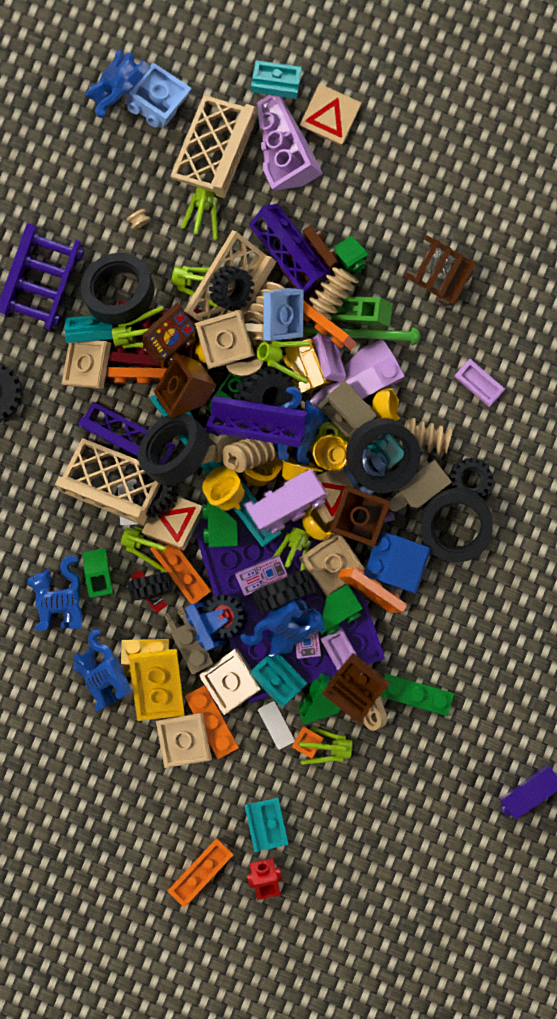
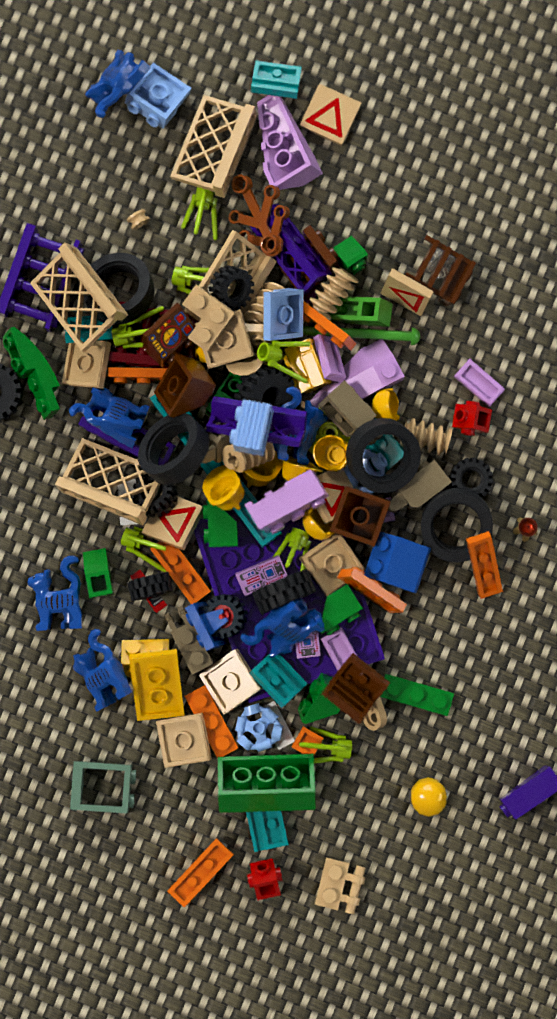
none -> green slope [3,327,60,420]
none -> tan fence [30,242,128,352]
none -> blue animal [69,387,150,448]
none -> sand green window [70,761,136,814]
none -> tan plate [182,285,236,352]
none -> green brick [218,754,316,813]
none -> dark orange plant [229,174,290,257]
none -> light blue brick [230,400,273,456]
none -> light blue piece [235,703,283,752]
none -> tan plate [315,857,366,914]
none -> tan tile [380,269,433,316]
none -> yellow hair [411,777,447,817]
none -> red brick [452,401,492,436]
none -> orange plate [466,531,503,599]
none -> clear red piece [513,518,538,542]

